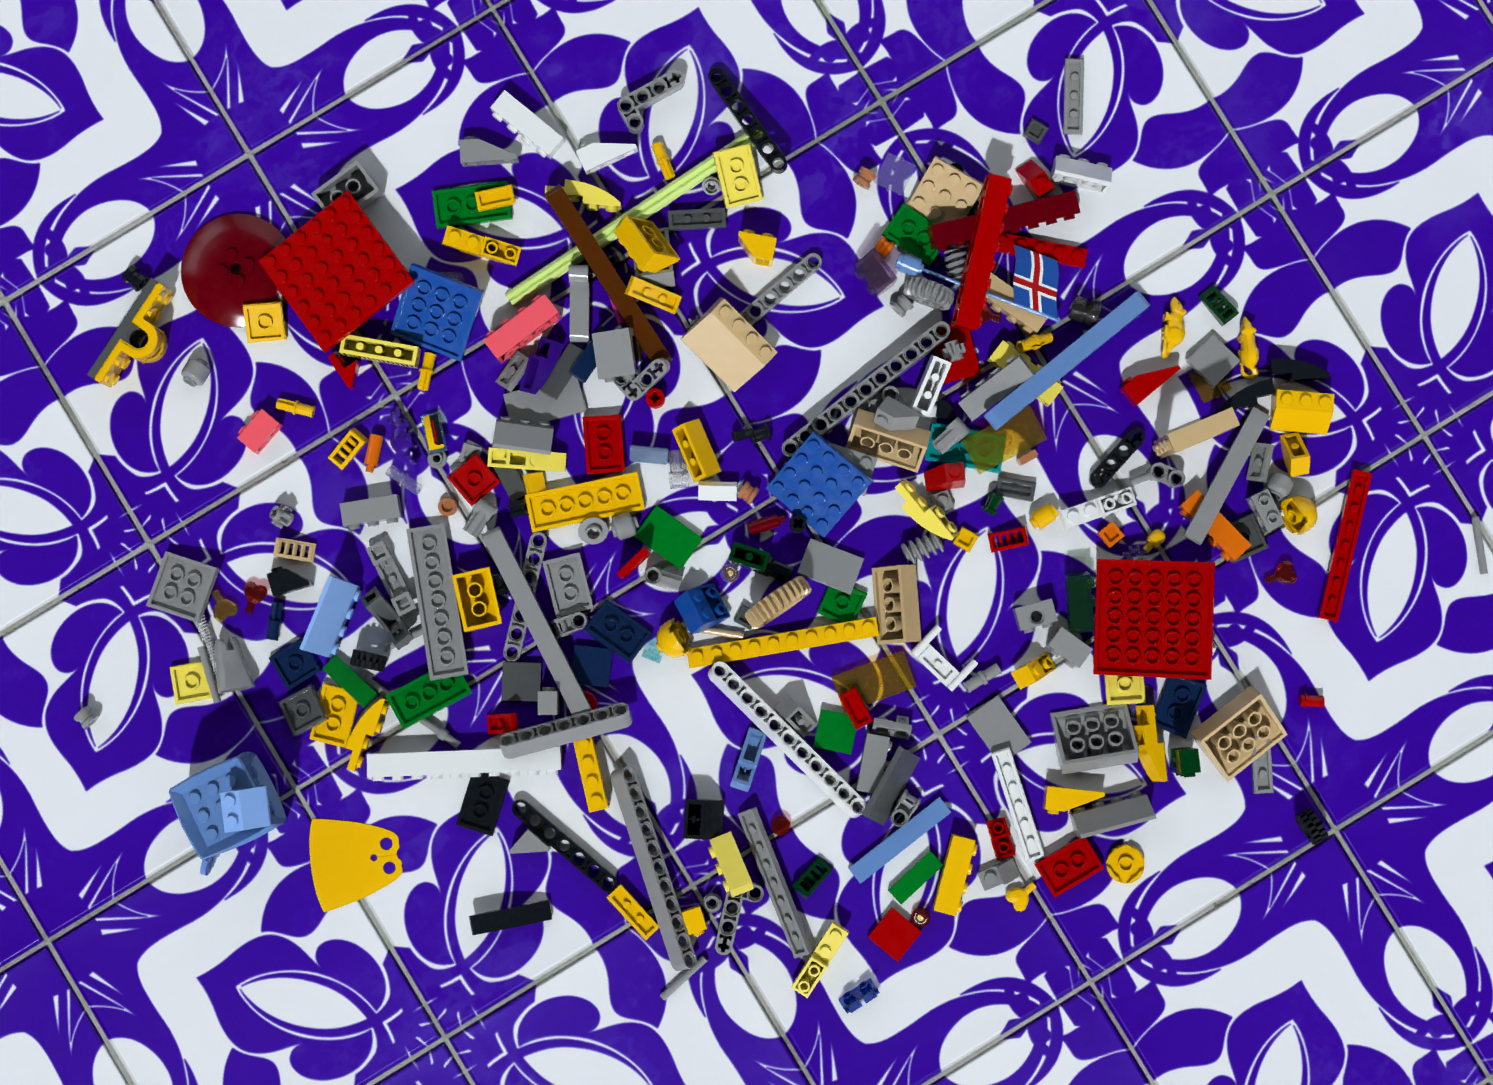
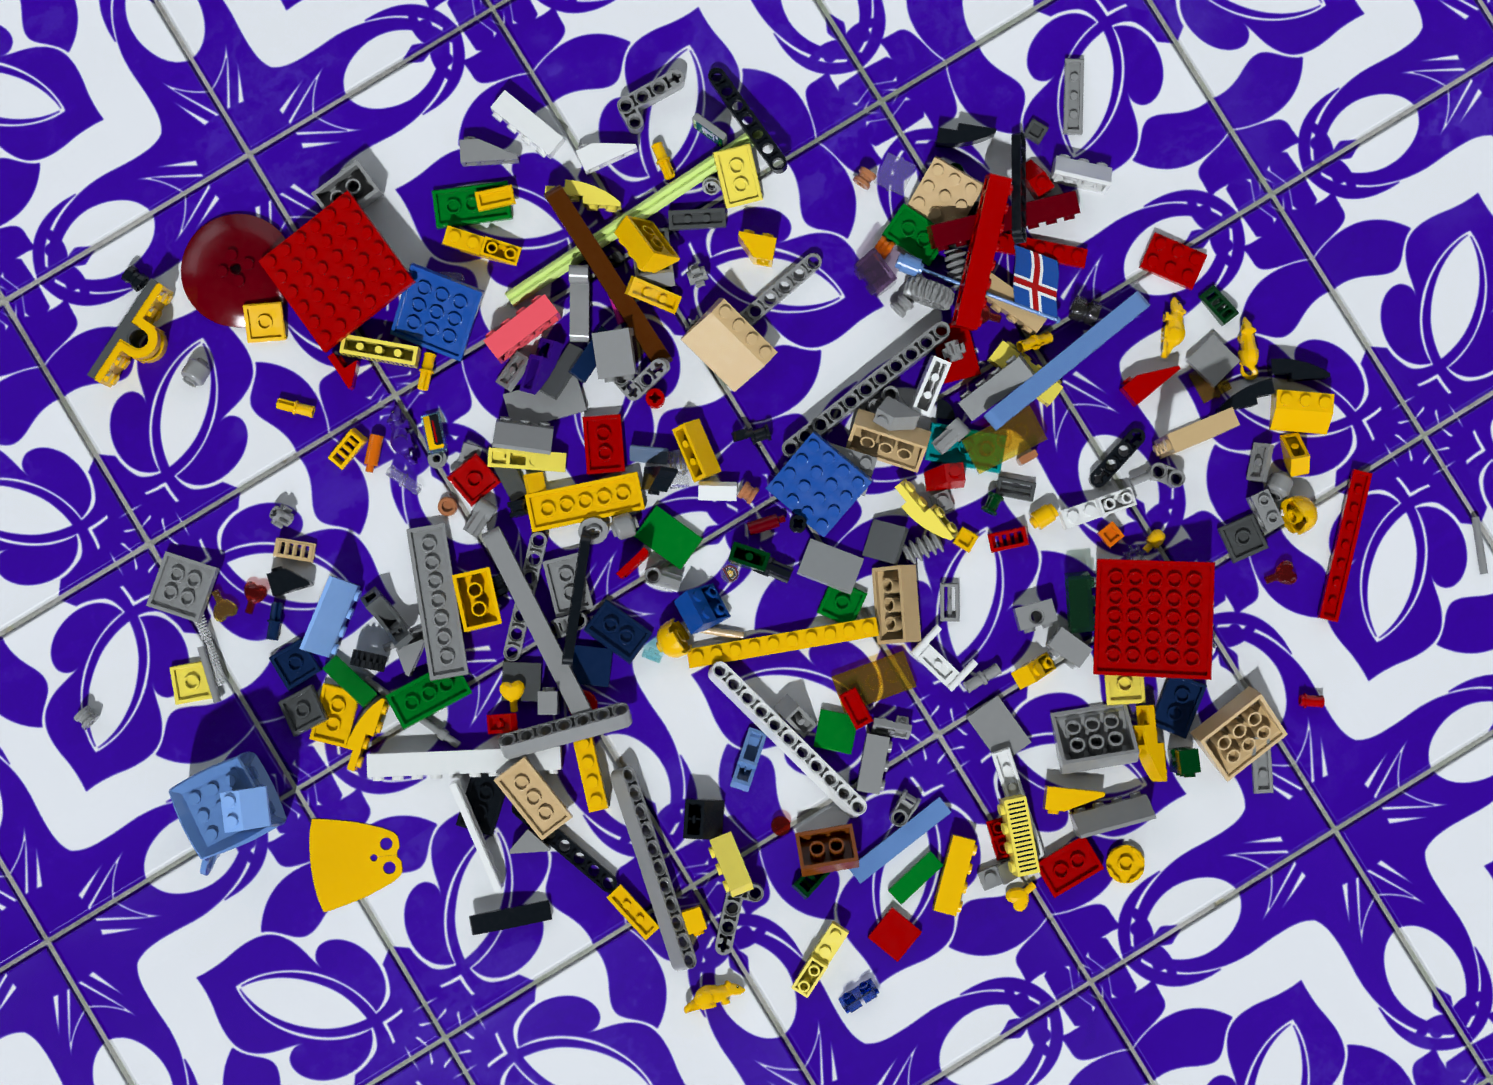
light grey piece [214,637,255,694] -> none
coral brick [237,409,283,454] -> none
light grey brick [339,494,403,530] -> none
light grey slope [366,540,416,617] -> none
light grey bar [660,955,707,1001] -> none
light grey plate [703,893,722,913] -> none
dark grey tile [734,604,752,630] -> none
light grey plate [738,807,813,959] -> none
tan gear [745,576,812,629] -> none
dark grey tile [862,746,920,826] -> none
tile [910,907,930,927] -> none
orange brick [1178,489,1251,562] -> none
light grey tile [1183,406,1270,545] -> none
black tyre [1295,808,1329,845] -> none
none -> light grey slope [396,639,425,676]
none -> white tile [449,780,504,892]
none -> tan plate [494,756,573,840]
none -> yellow rock [499,680,525,712]
none -> black beam [562,534,591,666]
none -> black slope [641,466,678,495]
none -> yellow animal [684,980,745,1014]
none -> light grey gear [686,263,709,288]
none -> tile [692,113,727,148]
none -> dark orange brick [795,823,859,877]
none -> dark grey tile [862,519,909,565]
none -> black slope [935,123,996,148]
none -> light grey tile [940,583,960,622]
none -> light yellow brick [997,794,1040,877]
none -> black beam [1011,132,1026,244]
none -> red plate [1139,232,1207,291]

